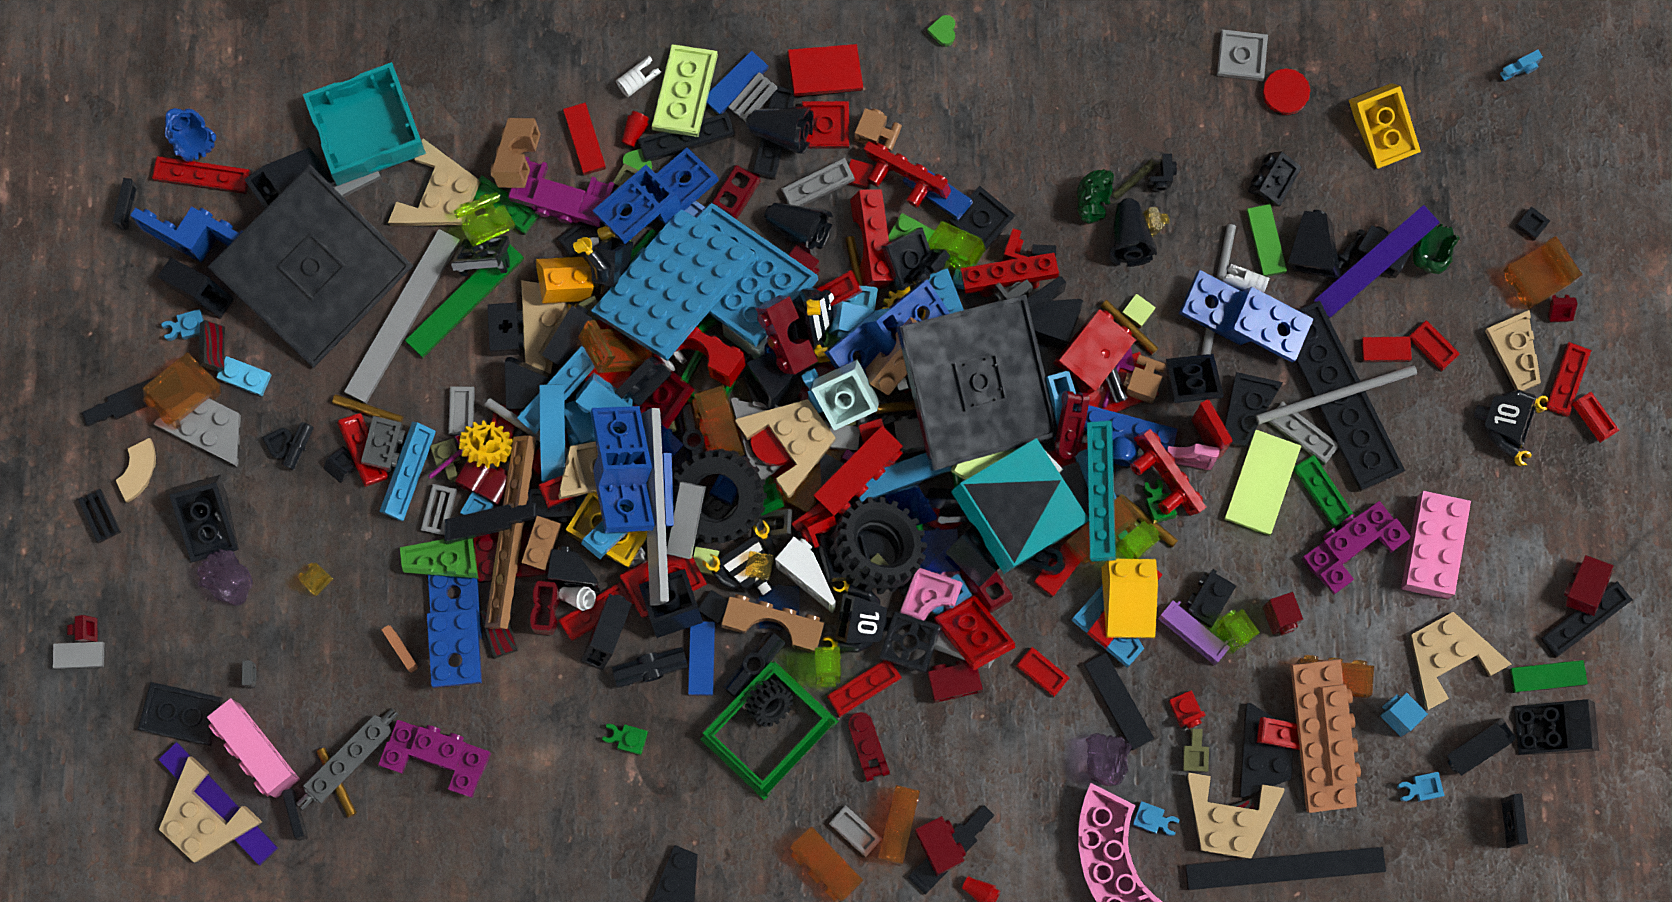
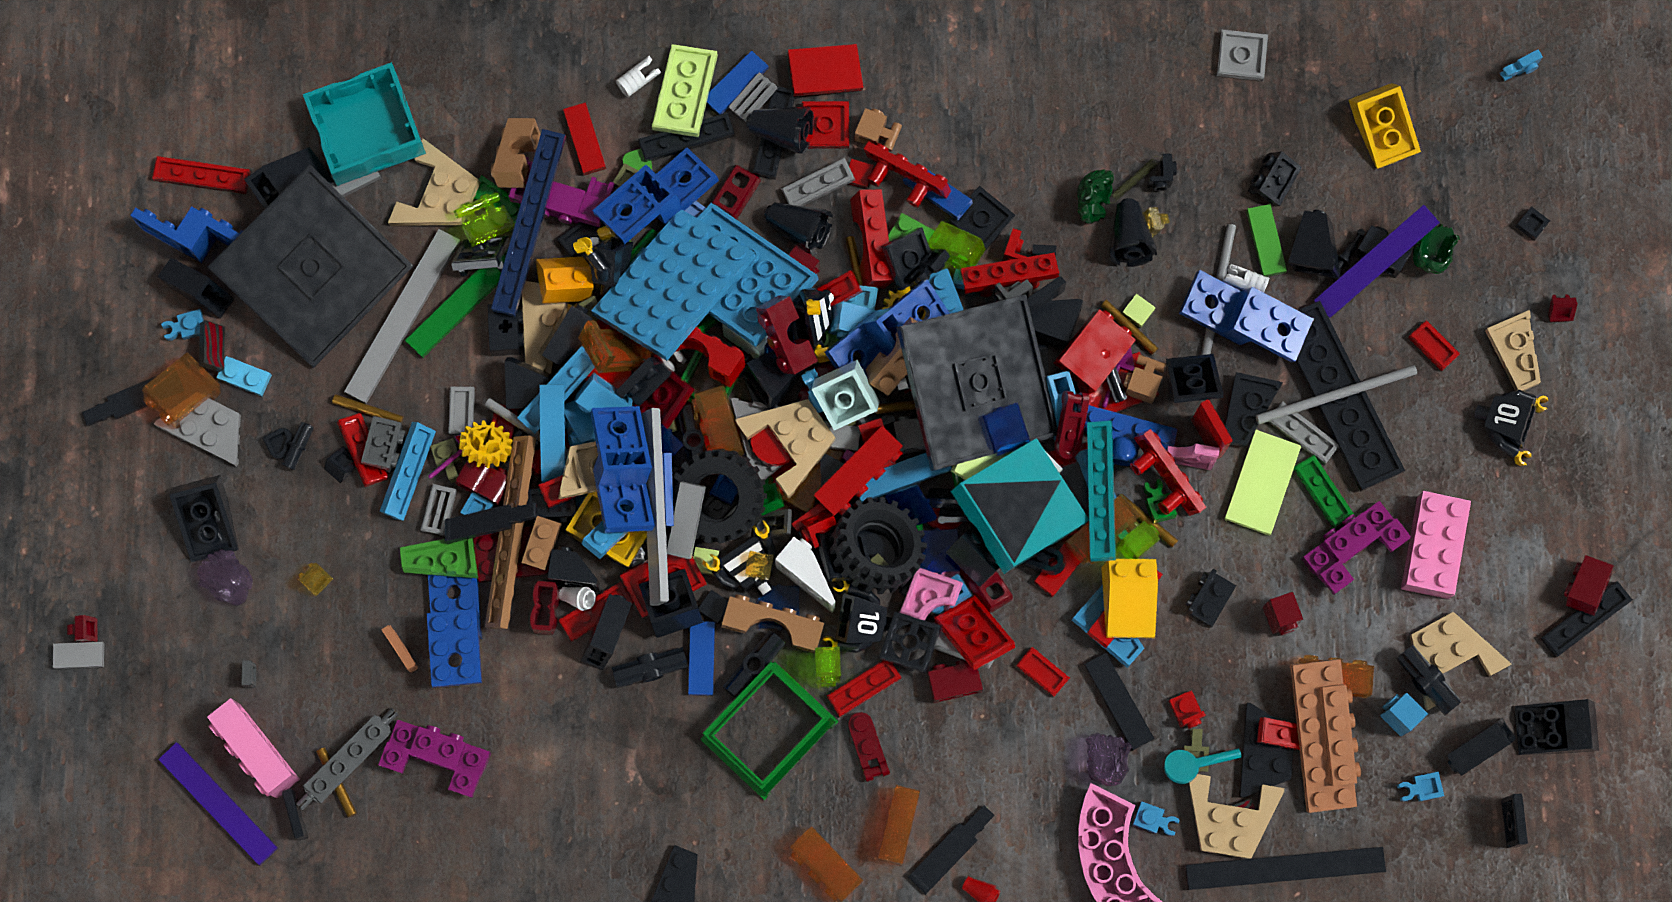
black tile [78,489,121,543] -> none
black tile [113,177,138,230] -> none
tan tile [116,438,156,503] -> none
black tile [137,682,223,746] -> none
tan wing [159,756,263,863] -> none
blue hair [165,108,216,162] -> none
tile [480,609,518,658] -> none
green plate [602,724,648,756] -> none
red cone [621,111,649,147] -> none
black tyre [745,679,793,727] -> none
light grey tile [829,805,882,858] -> none
dark red brick [915,816,966,876] -> none
bright green tile [927,15,955,47] -> none
medium lavender container [1158,601,1230,666] -> none
clear neon green brick [1216,609,1260,654] -> none
red tile [1263,68,1310,115] -> none
red tile [1361,337,1412,362] -> none
clear orange panel [1503,236,1583,309] -> none
green tile [1510,660,1588,693] -> none
red tile [1545,342,1592,417] -> none
red tile [1572,392,1619,443] -> none
none -> dark blue plate [491,129,566,316]
none -> clear blue piece [982,402,1031,456]
none -> teal piece [1164,748,1241,784]
none -> black piece [1396,645,1462,716]

